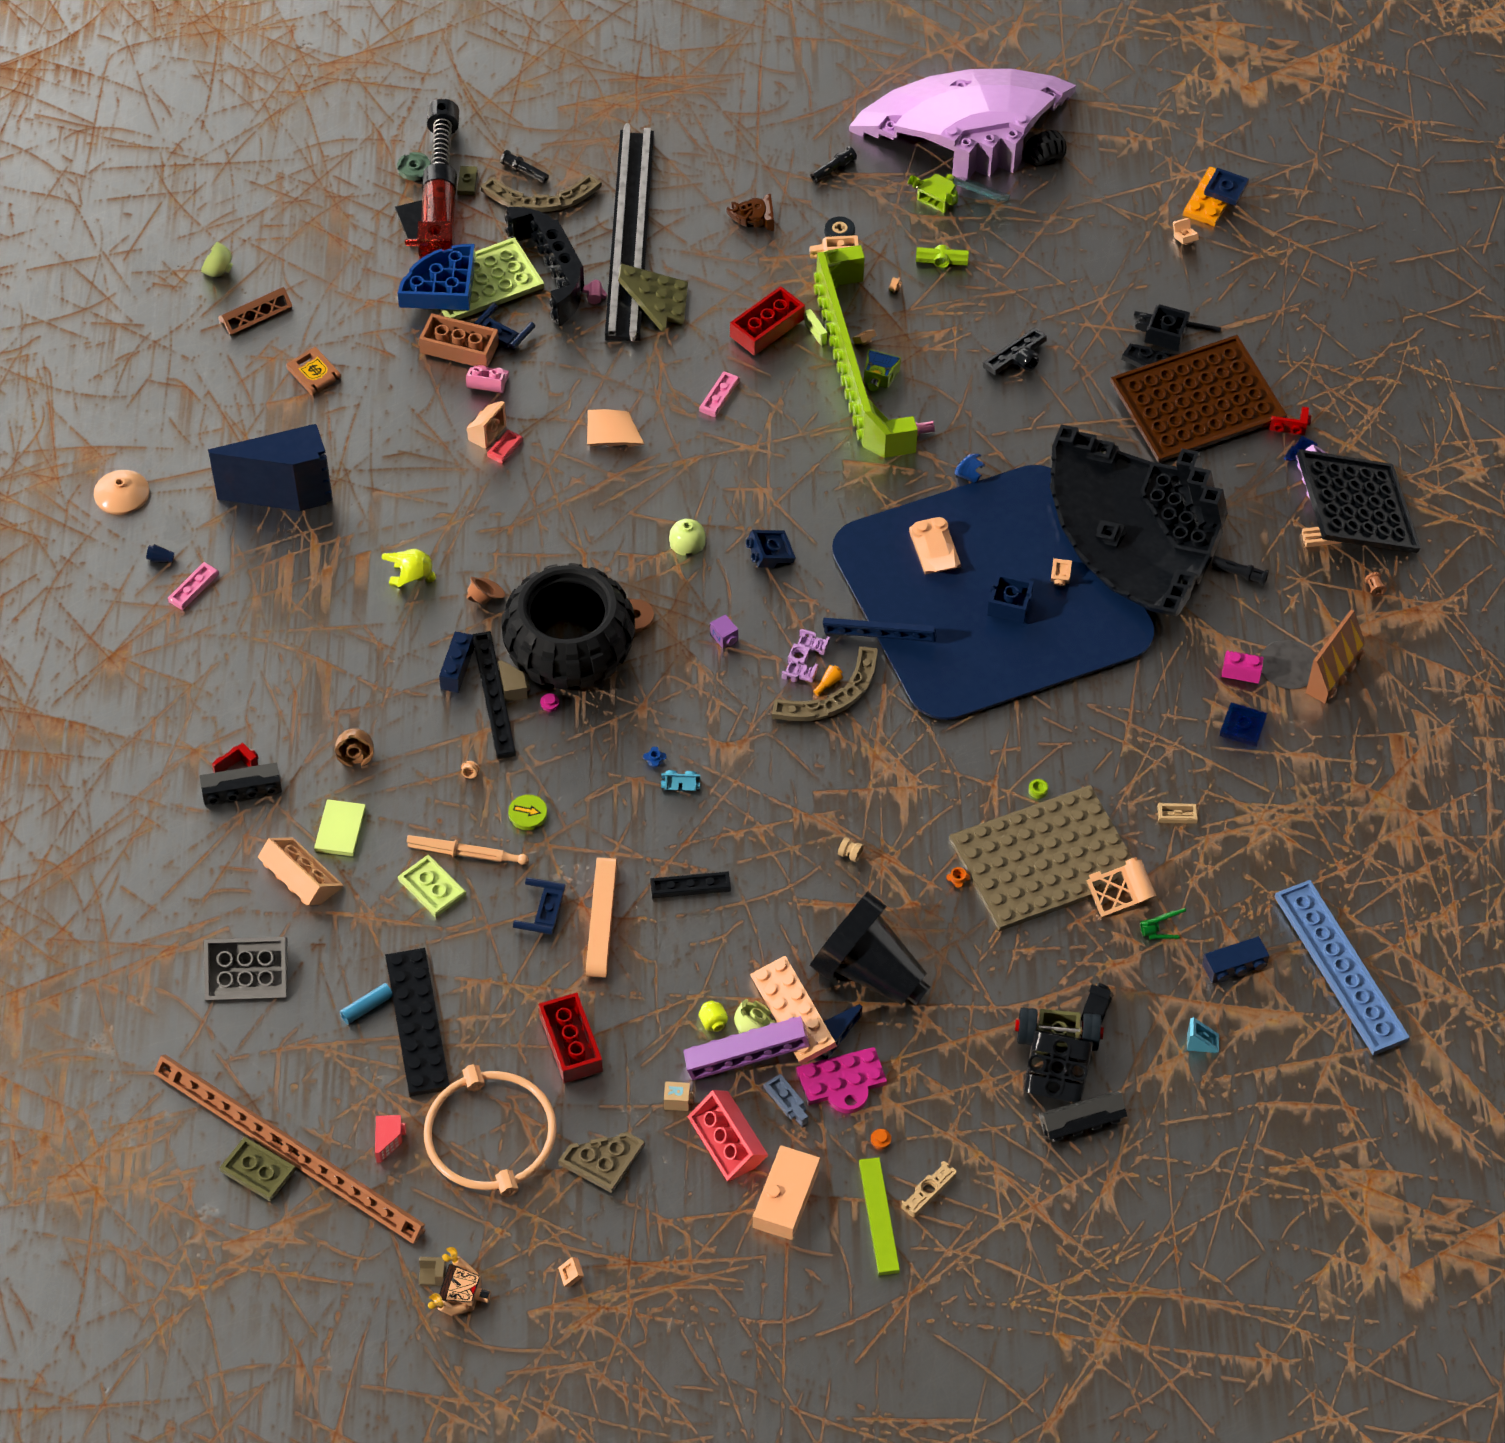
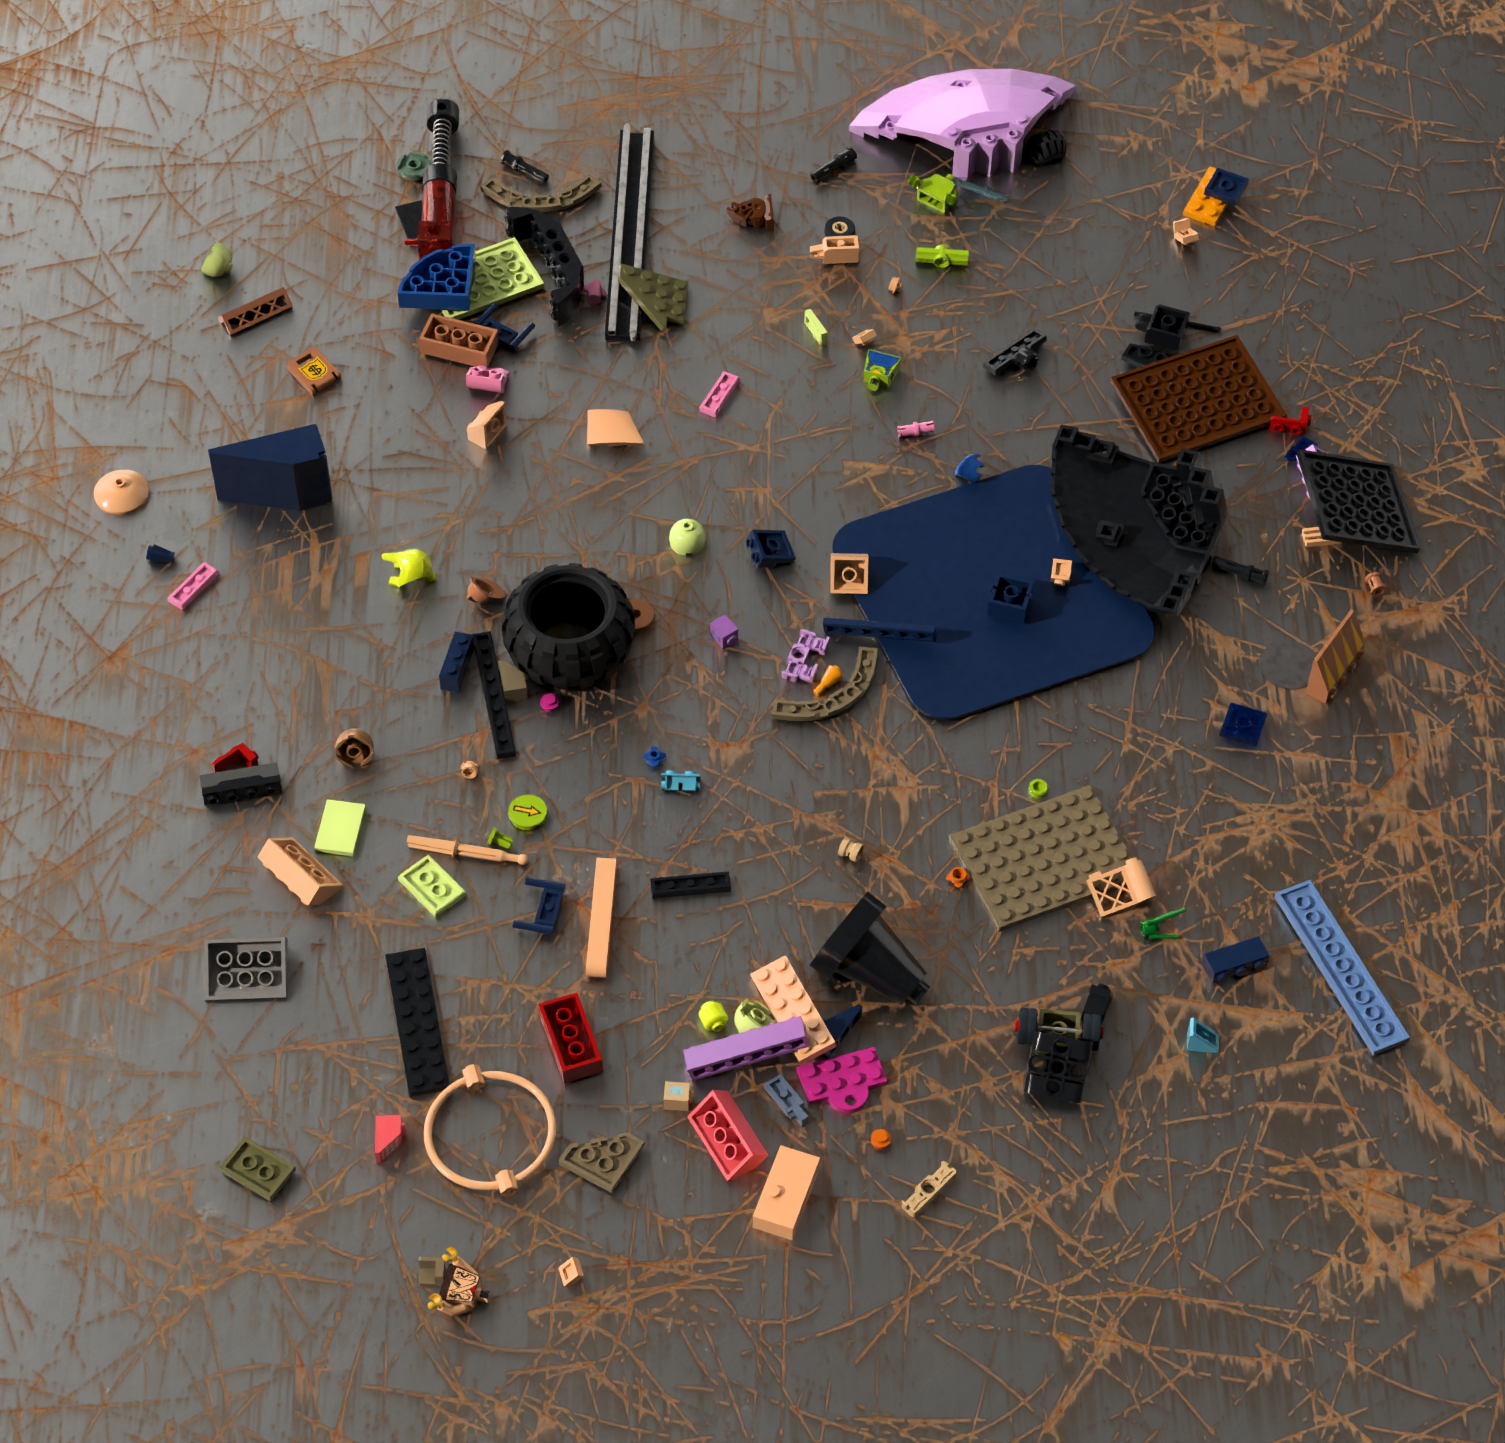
nougat piece [154,1054,426,1244] -> none
dark azure piece [339,983,393,1024] -> none
olive plate [457,166,478,196] -> none
coral tile [487,429,523,464] -> none
red brick [730,286,805,356] -> none
lime arch [813,245,918,458] -> none
lime tile [859,1157,900,1276] -> none
light nougat slope [909,517,961,574] -> none
piece [1039,1091,1128,1142] -> none
tan tile [1157,803,1198,824] -> none
dark pink brick [1221,650,1264,684] -> none
none -> lime piece [485,826,513,849]
none -> light nougat slope [830,553,868,594]

